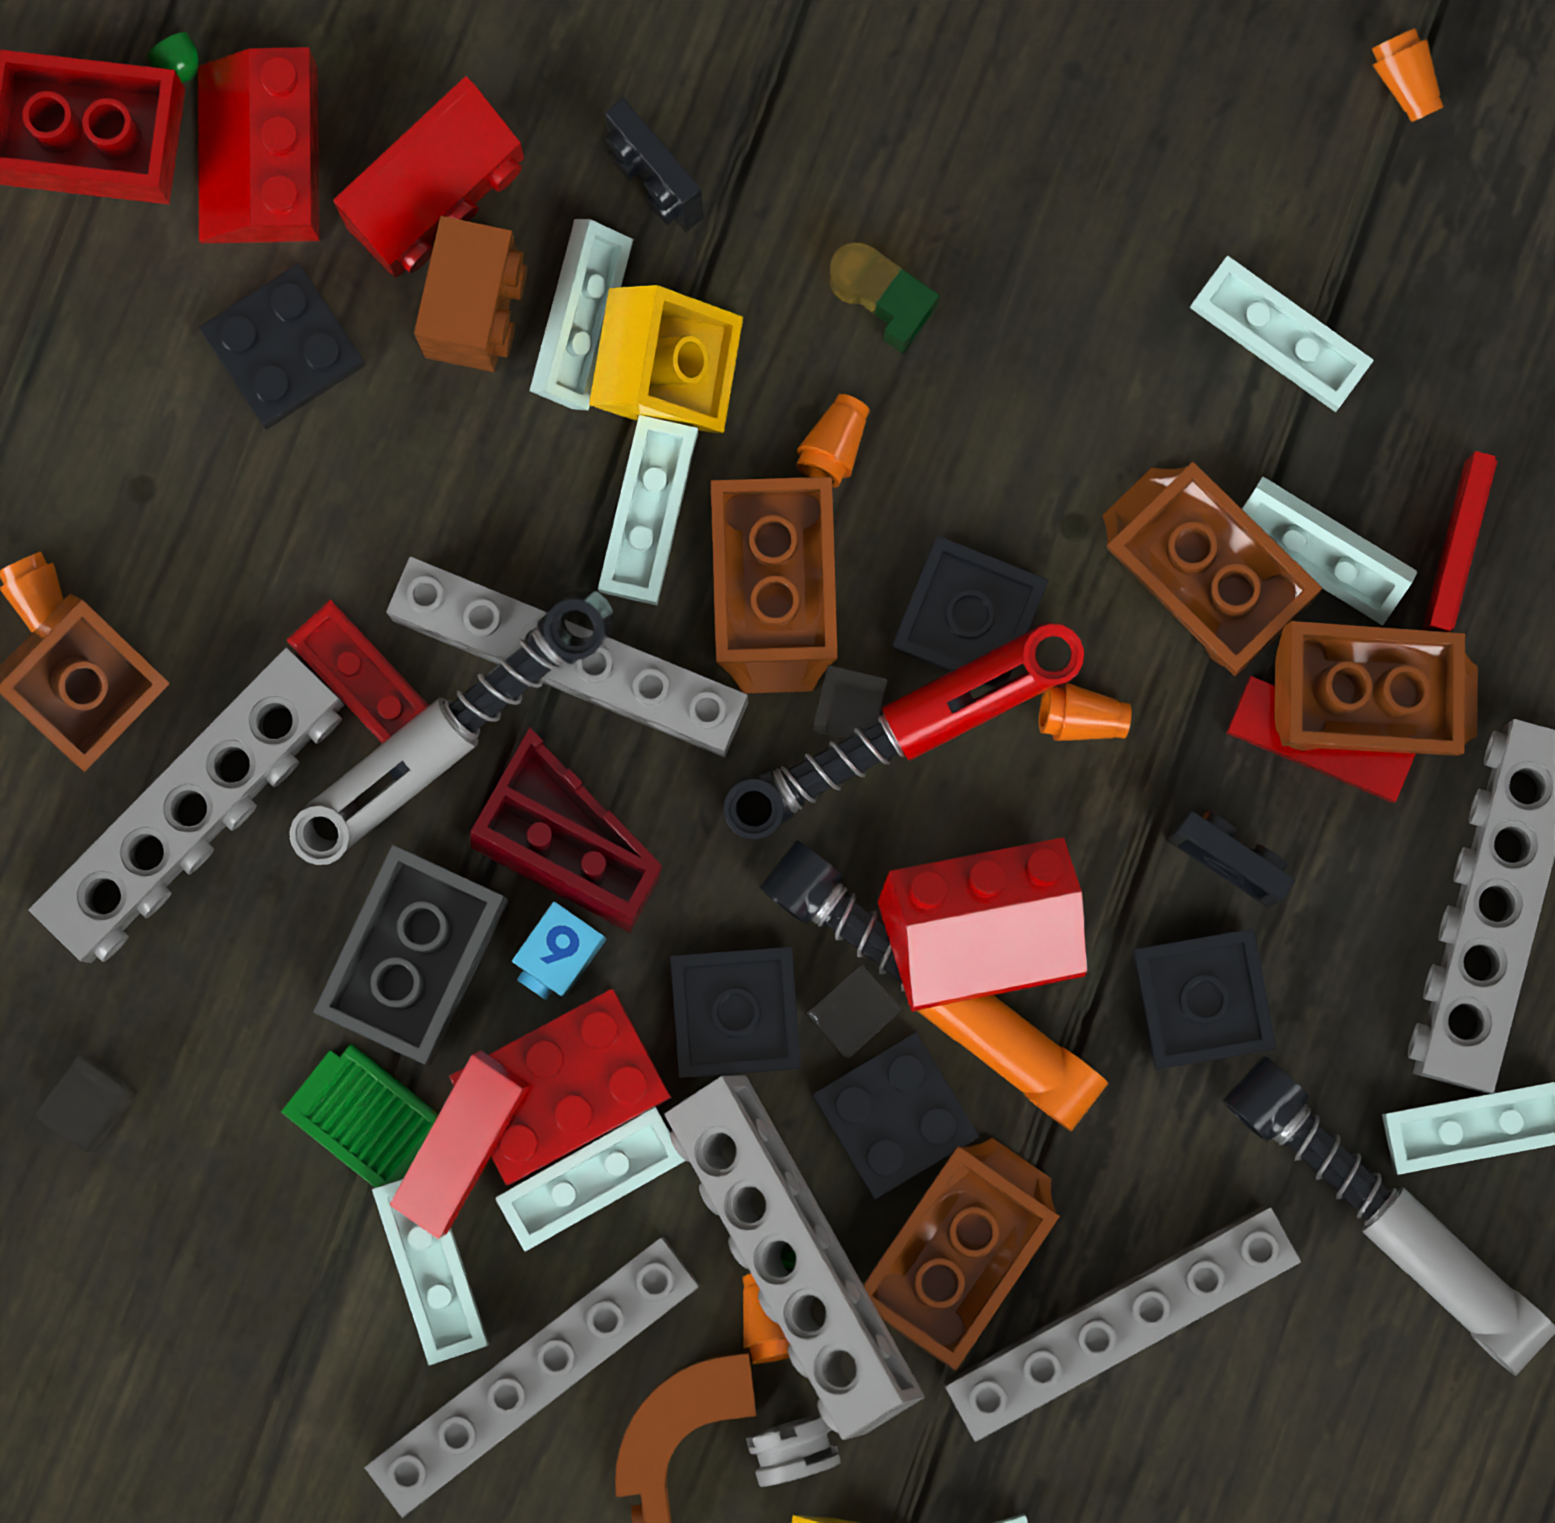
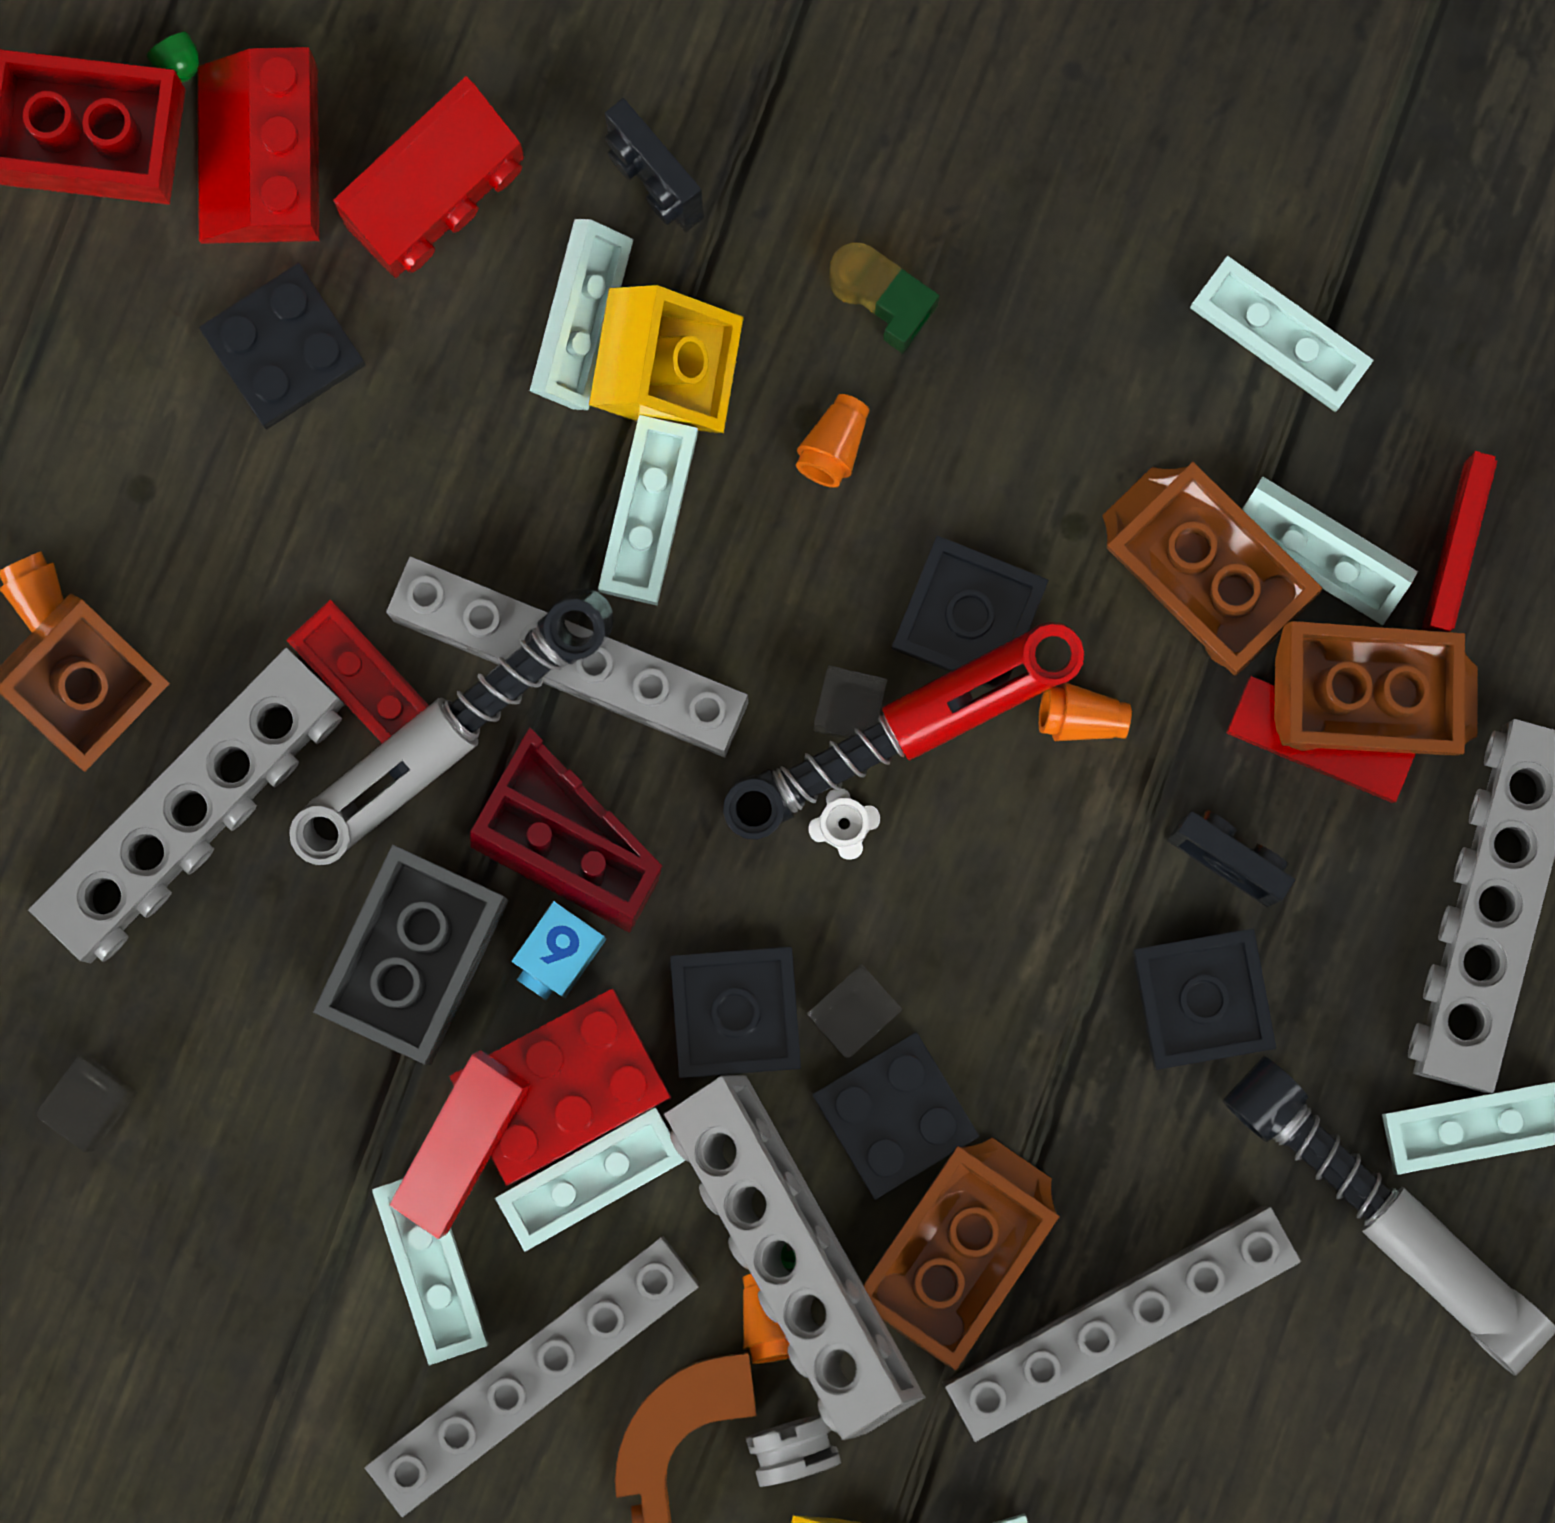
green window [281,1043,439,1188] -> none
dark orange brick [414,216,528,373] -> none
dark orange slope [711,477,838,694] -> none
piece [759,840,1109,1132] -> none
slope [877,837,1087,1012] -> none
orange cone [1372,28,1444,122] -> none
none -> white plate [809,788,880,860]

